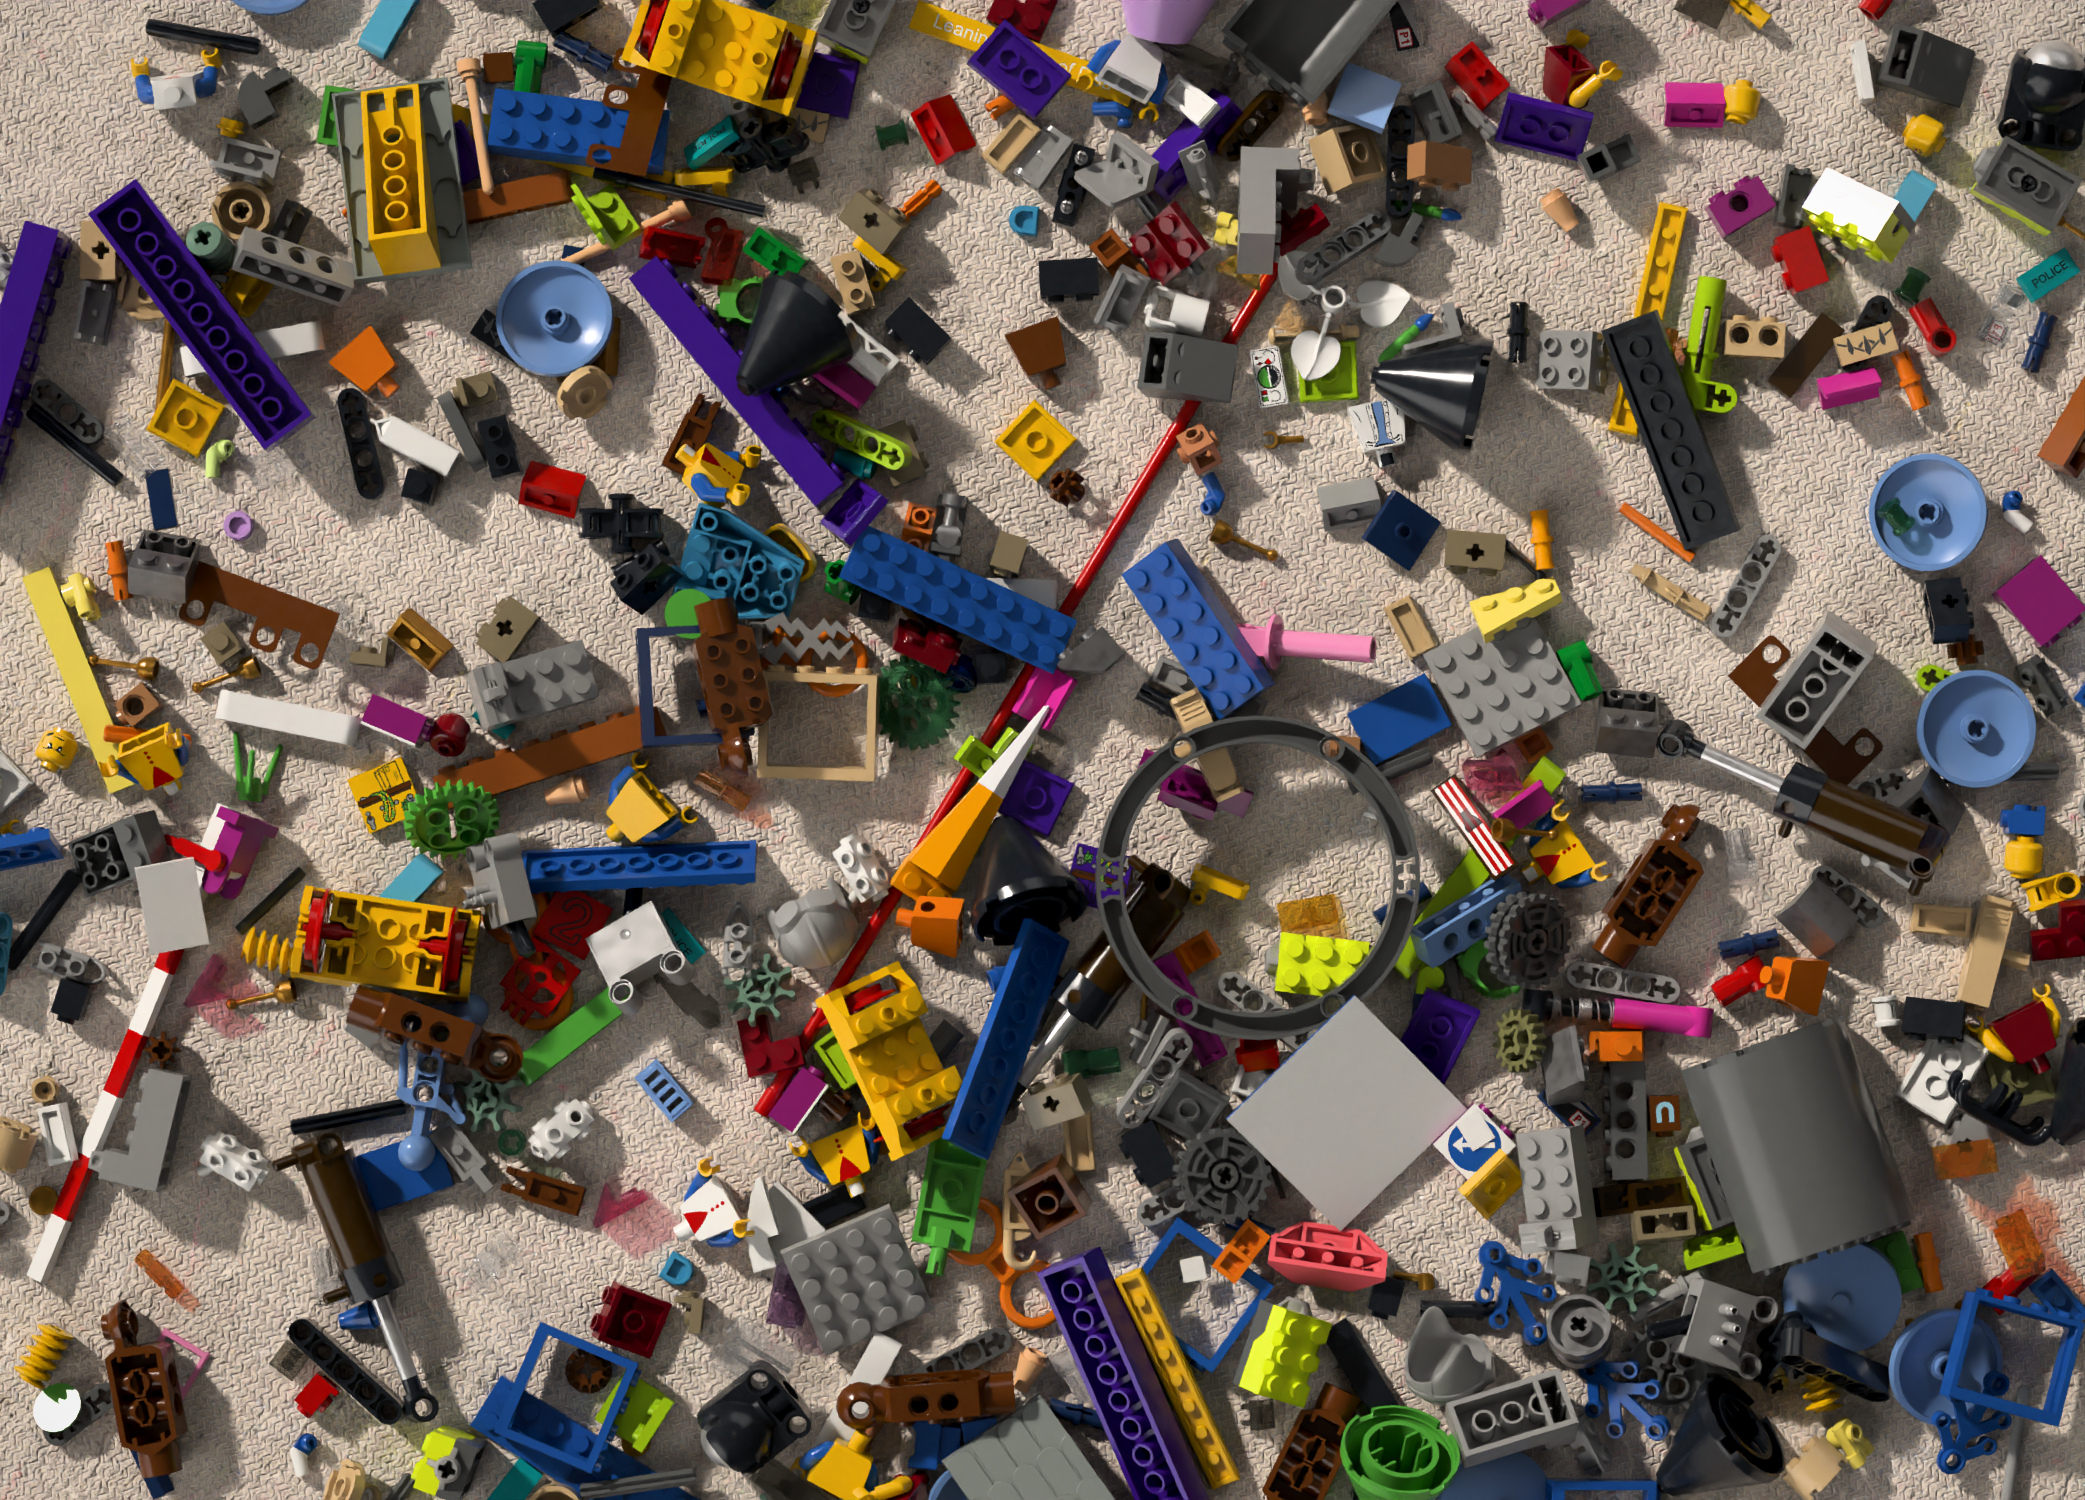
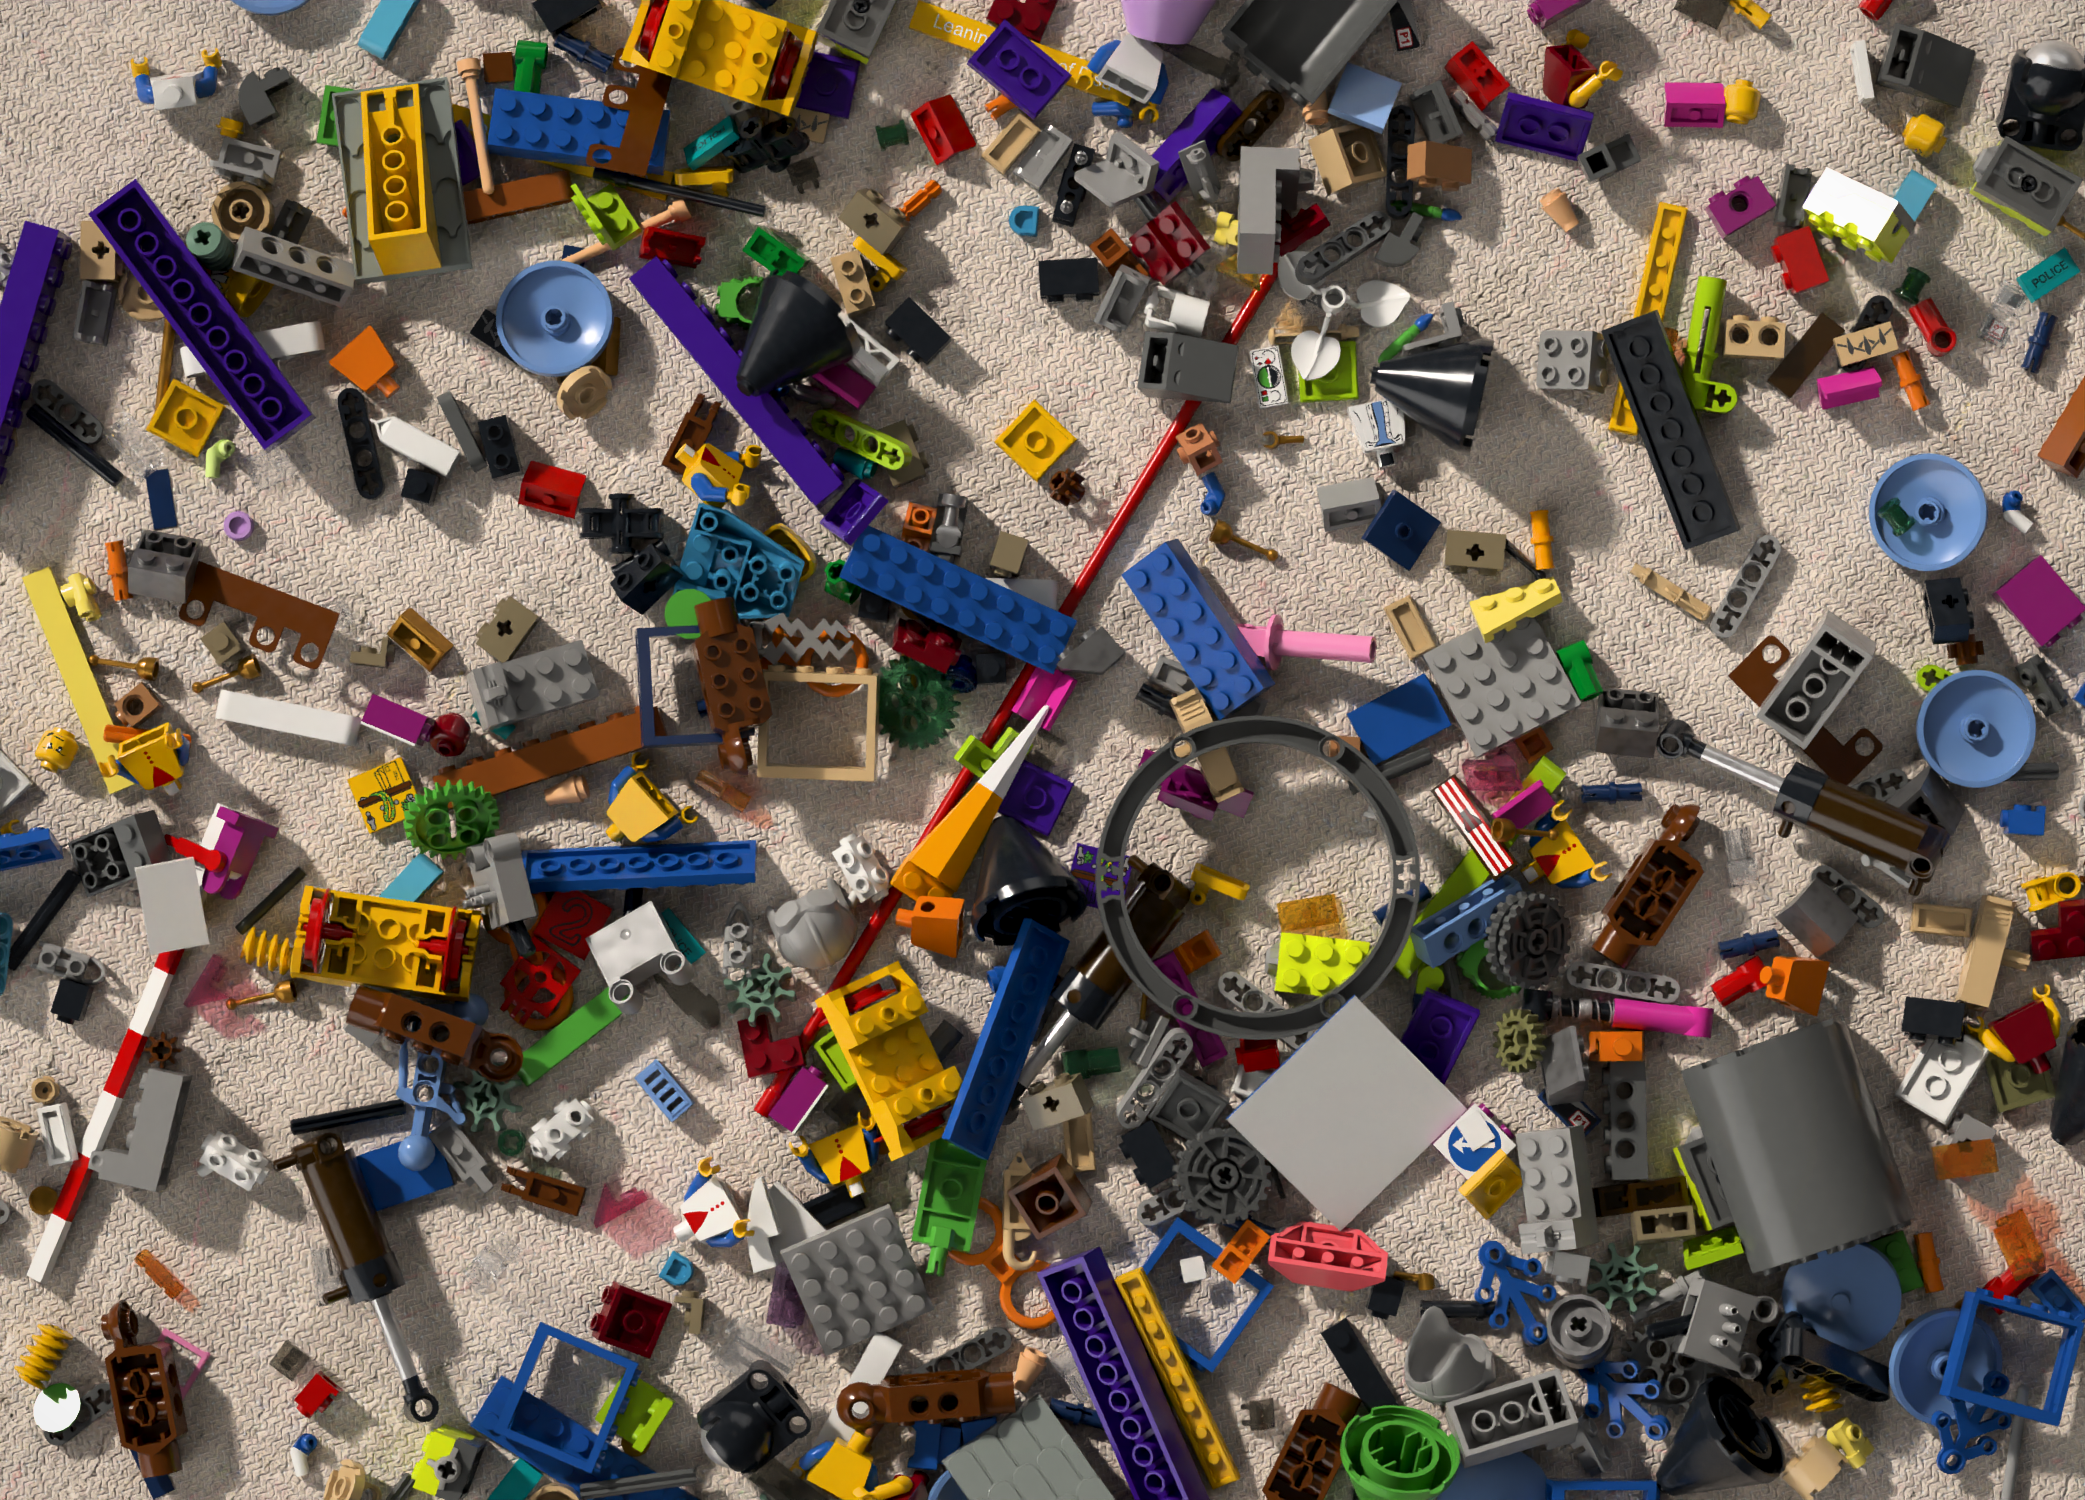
black axle [146,19,261,55] -> none
bright green plant [233,731,283,802] -> none
black beam [288,1317,404,1425] -> none
blue cone [338,1301,380,1331] -> none
dark tan bracket [452,371,499,409] -> none
reddish brown gear [565,1348,612,1394] -> none
clear red hinge [700,217,746,286] -> none
reddish brown gear [817,1087,853,1124] -> none
reddish brown torso [1005,316,1067,391] -> none
white tile [1163,73,1221,129] -> none
neon yellow piece [1232,1296,1332,1408] -> none
black pin [1507,302,1530,363] -> none
orange bar [1618,502,1696,563] -> none
reddish brown brick [1646,1094,1681,1137] -> none
white bush [1871,995,1901,1027] -> none
black piece [1947,1070,2053,1147] -> none
yellow head [2004,835,2044,879] -> none

